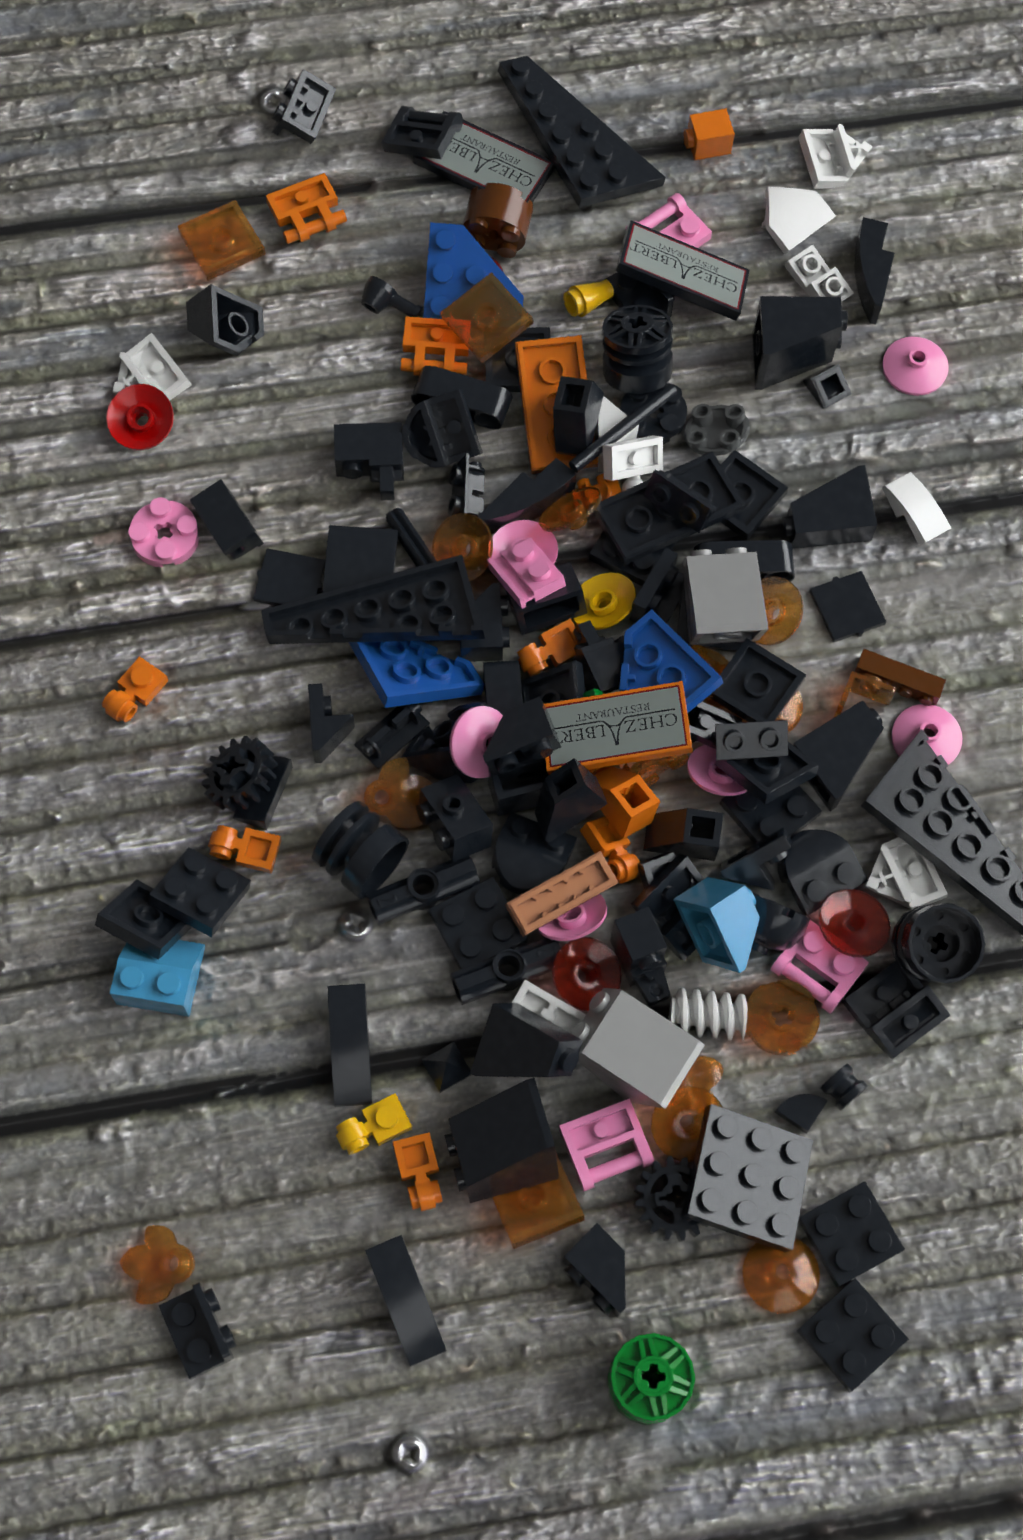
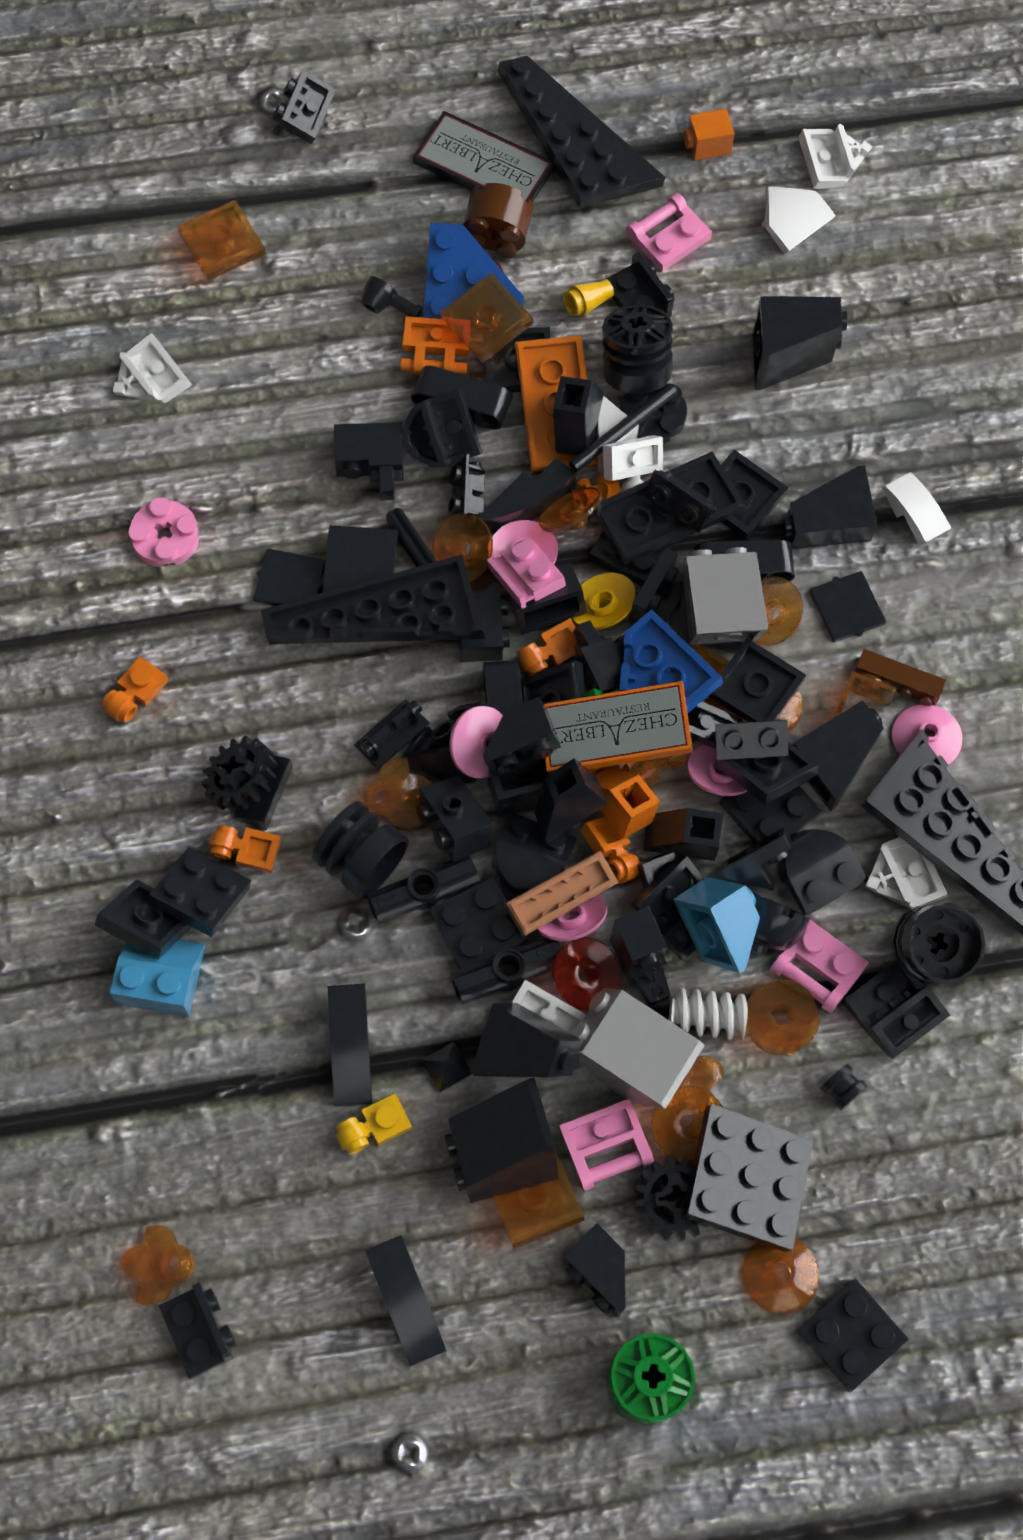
red dish [106,384,174,450] -> none
black slope [186,284,264,355] -> none
black hinge [190,479,264,559] -> none
orange plate [266,173,347,244] -> none
black slope [308,683,355,763] -> none
blue plate [348,641,485,708] -> none
black plate [381,106,463,159] -> none
orange plate [392,1132,443,1212] -> none
tile [616,220,750,321] -> none
dark grey dish [684,404,750,456] -> none
black tile [774,1094,828,1134] -> none
white slope [784,245,854,302] -> none
black plate [798,1181,905,1288] -> none
black slope [803,364,852,409] -> none
clear red dish [819,889,891,958] -> none
black slope [854,217,895,325] -> none
bright pink dish [882,337,948,396] -> none

